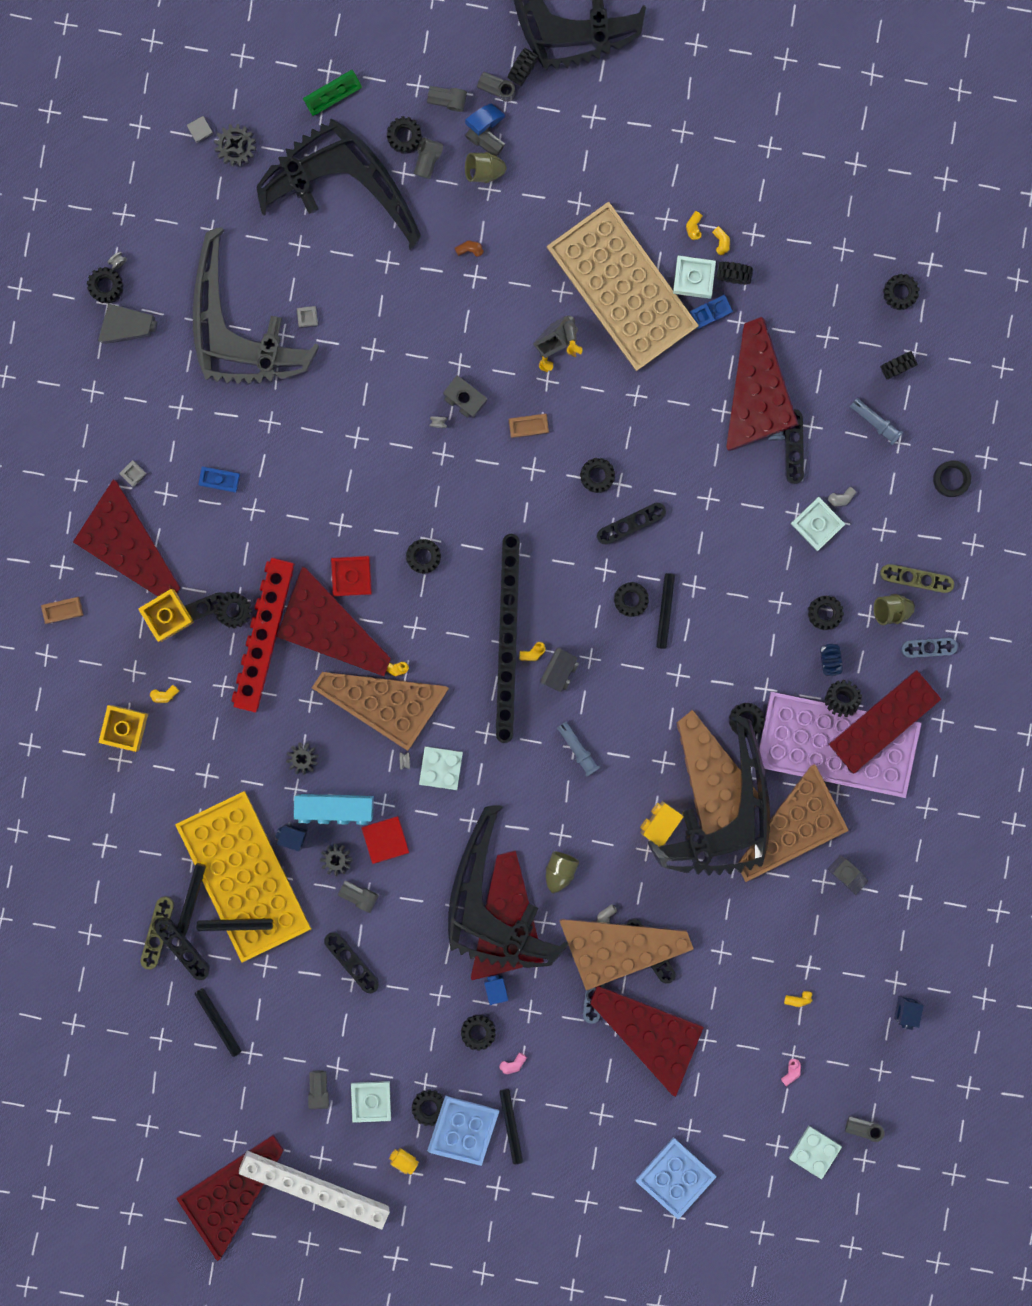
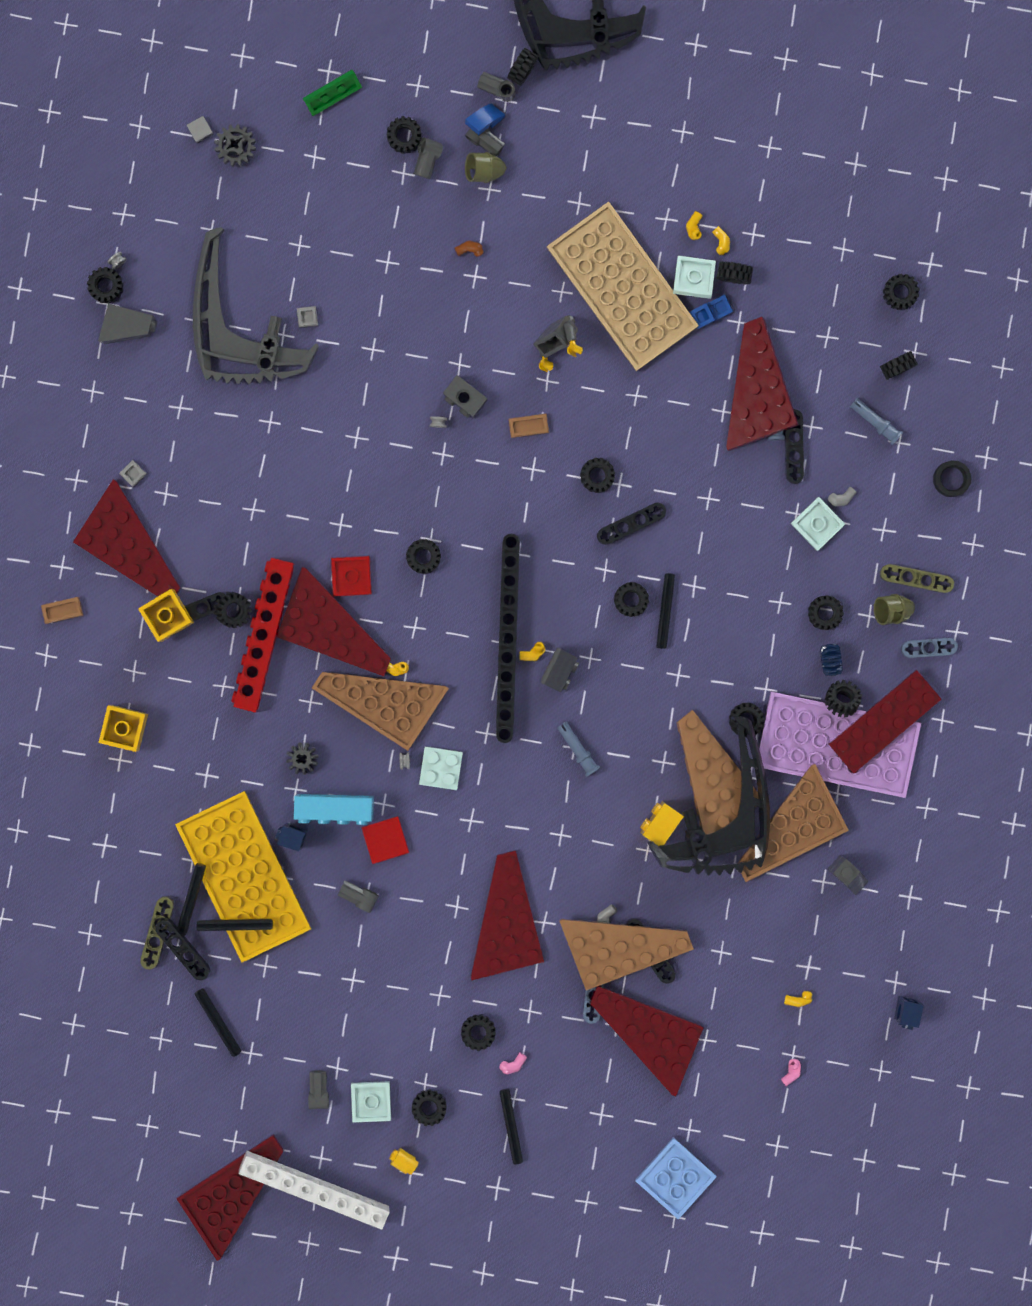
yellow arm [150,685,179,703] -> none
blue plate [198,466,240,493] -> none
black piece [257,119,421,250] -> none
dark grey gear [320,843,353,876] -> none
black beam [324,932,379,994] -> none
dark grey piece [427,86,467,112] -> none
light blue plate [427,1096,499,1166] -> none
black piece [448,805,569,968] -> none
blue brick [484,974,508,1005] -> none
olive helmet [545,851,579,894] -> none
light aqua plate [789,1126,842,1179] -> none
dark grey piece [845,1116,884,1142] -> none

